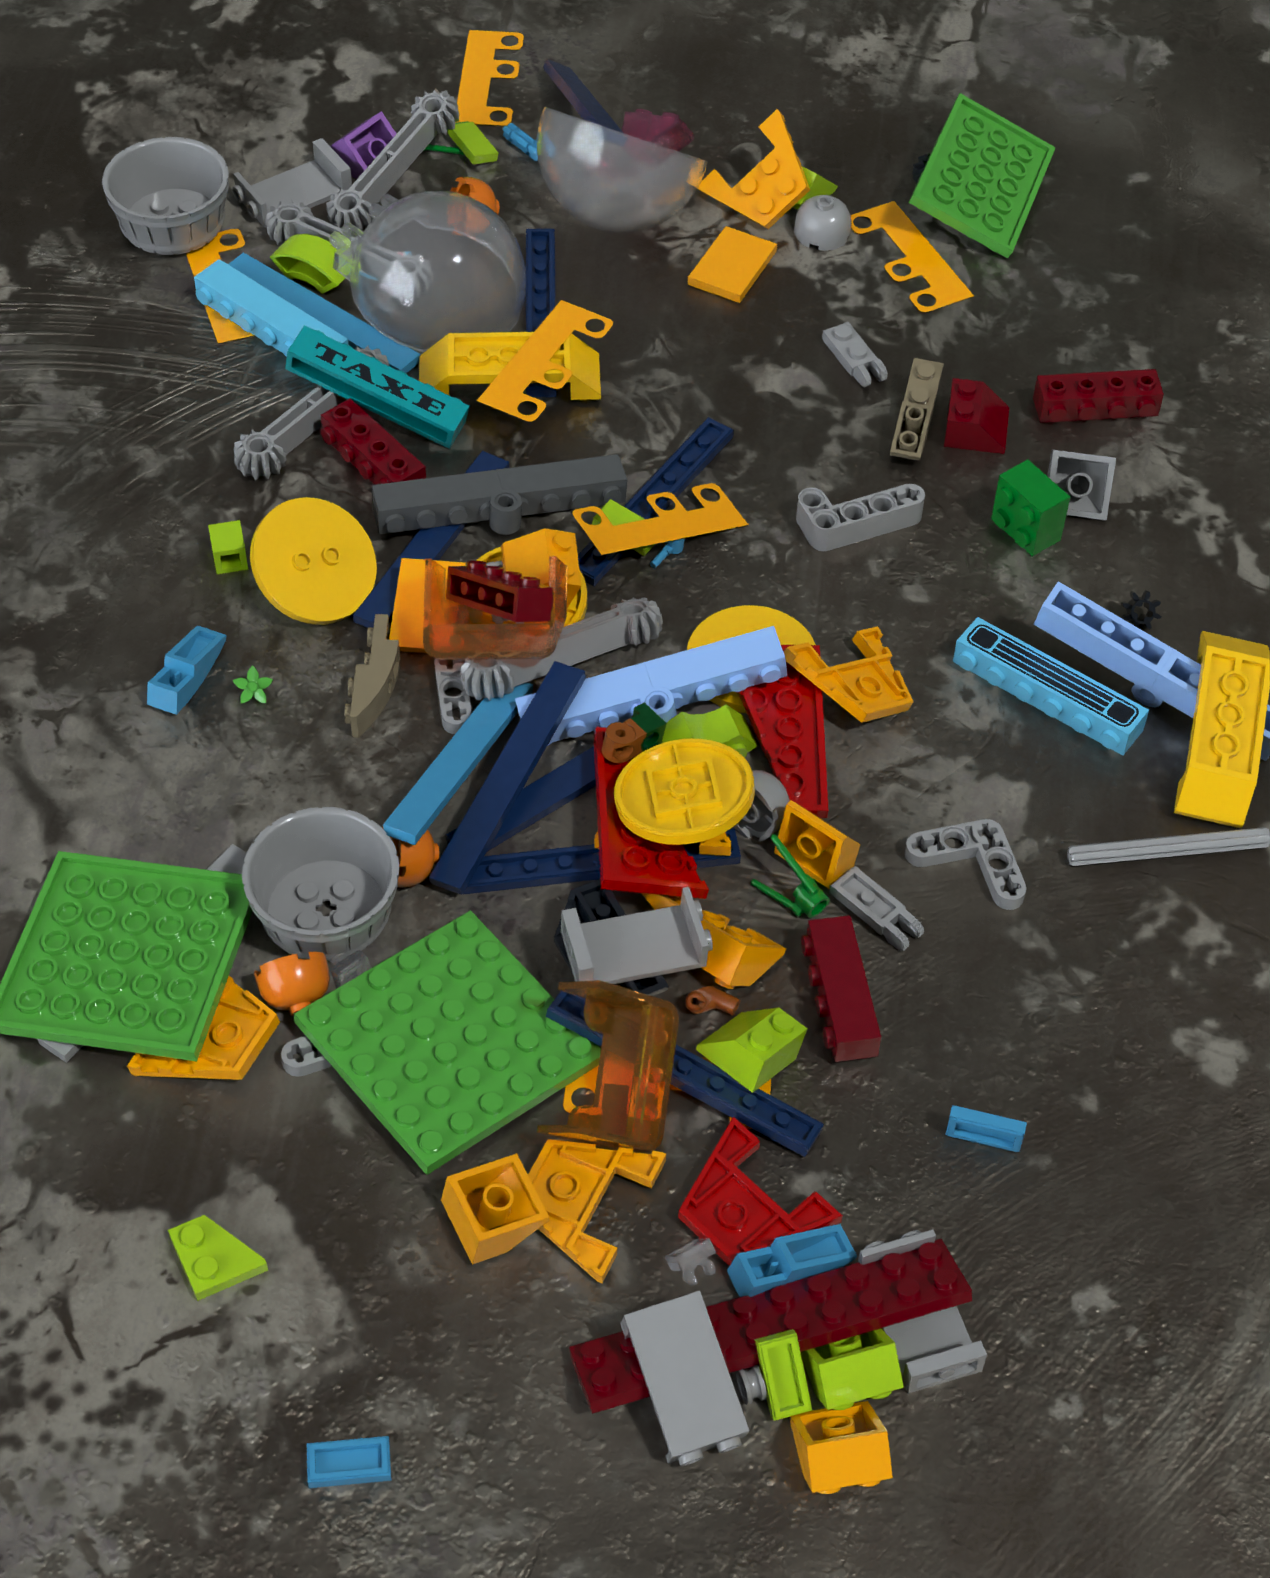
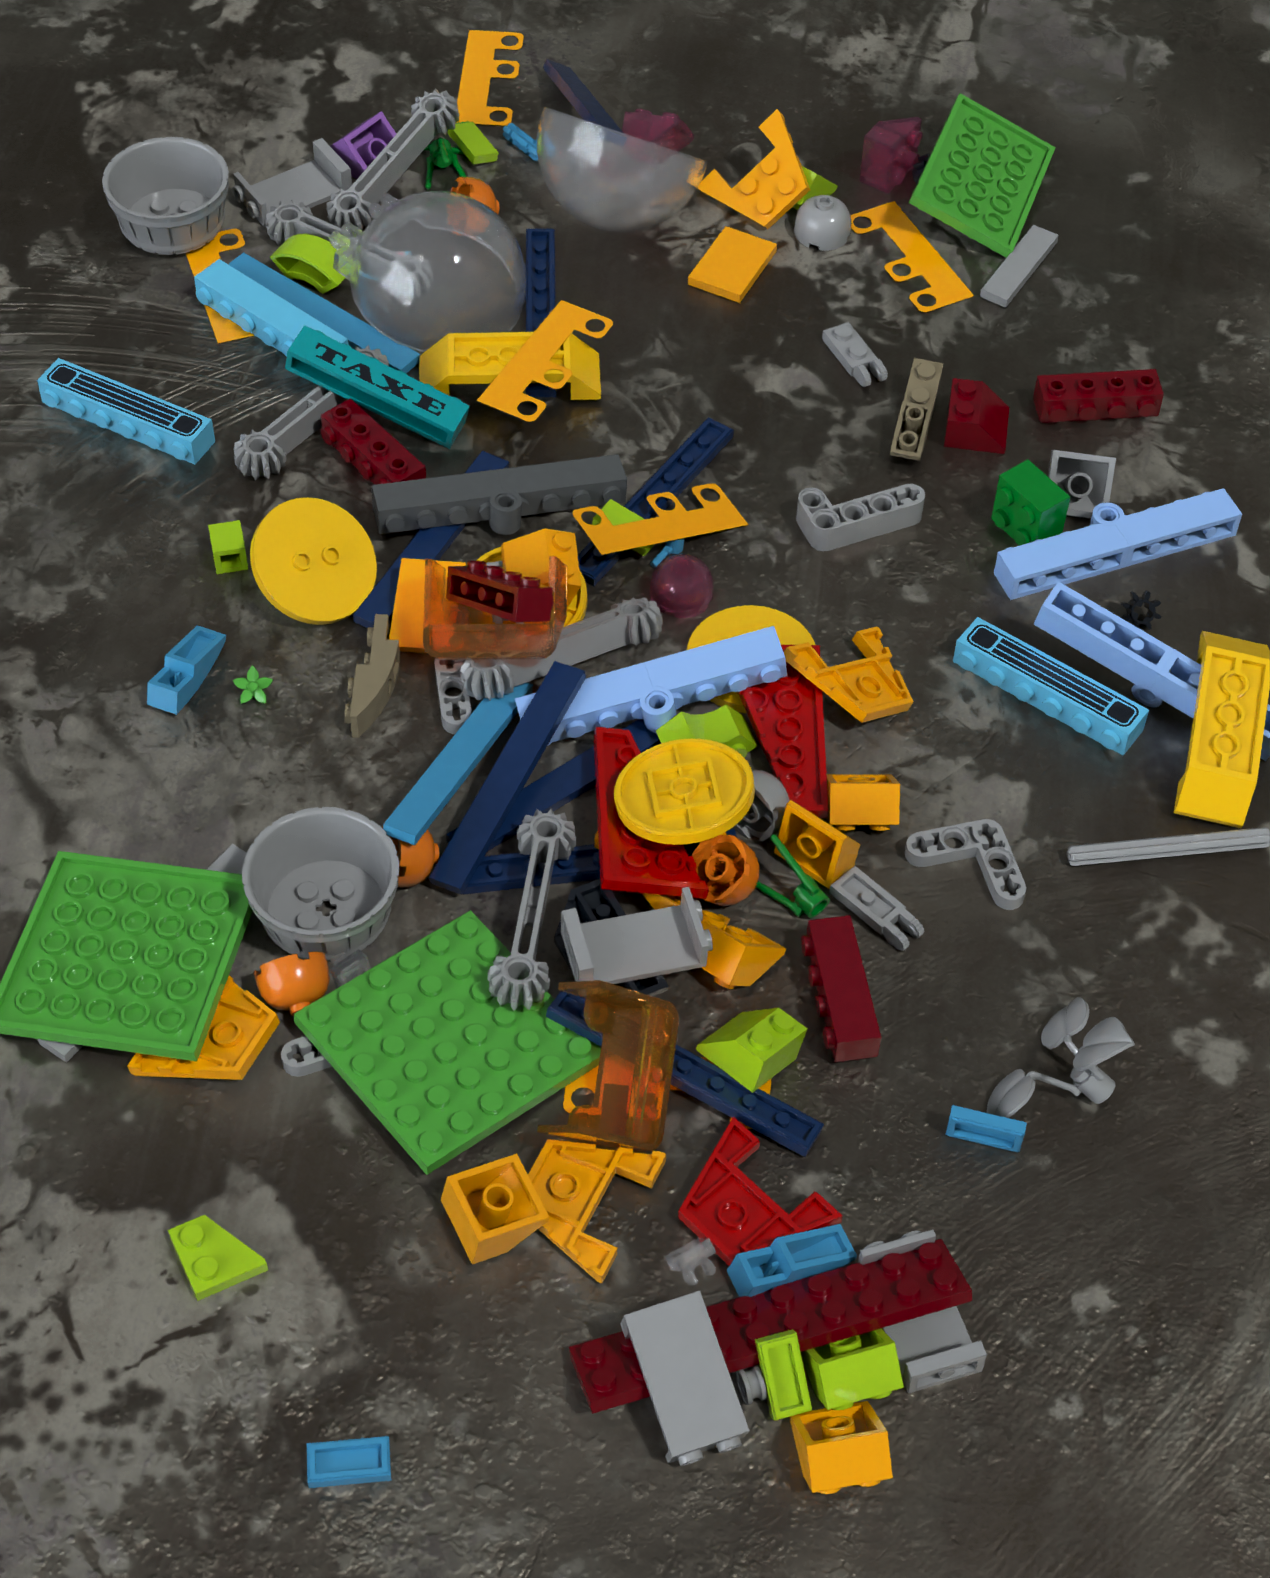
dark orange leg [601,702,667,763] -> none
dark orange arm [685,986,741,1016] -> none
none -> medium azure brick [37,358,216,465]
none -> green plant [425,137,467,190]
none -> light grey arm [488,808,577,1011]
none -> clear pink cylinder [649,554,714,618]
none -> orange cylinder [692,834,760,906]
none -> light orange slope [827,774,900,831]
none -> clear pink slope [860,117,923,194]
none -> light grey tile [980,225,1059,308]
none -> light grey plant [986,997,1135,1118]
none -> light blue hinge [994,488,1242,600]

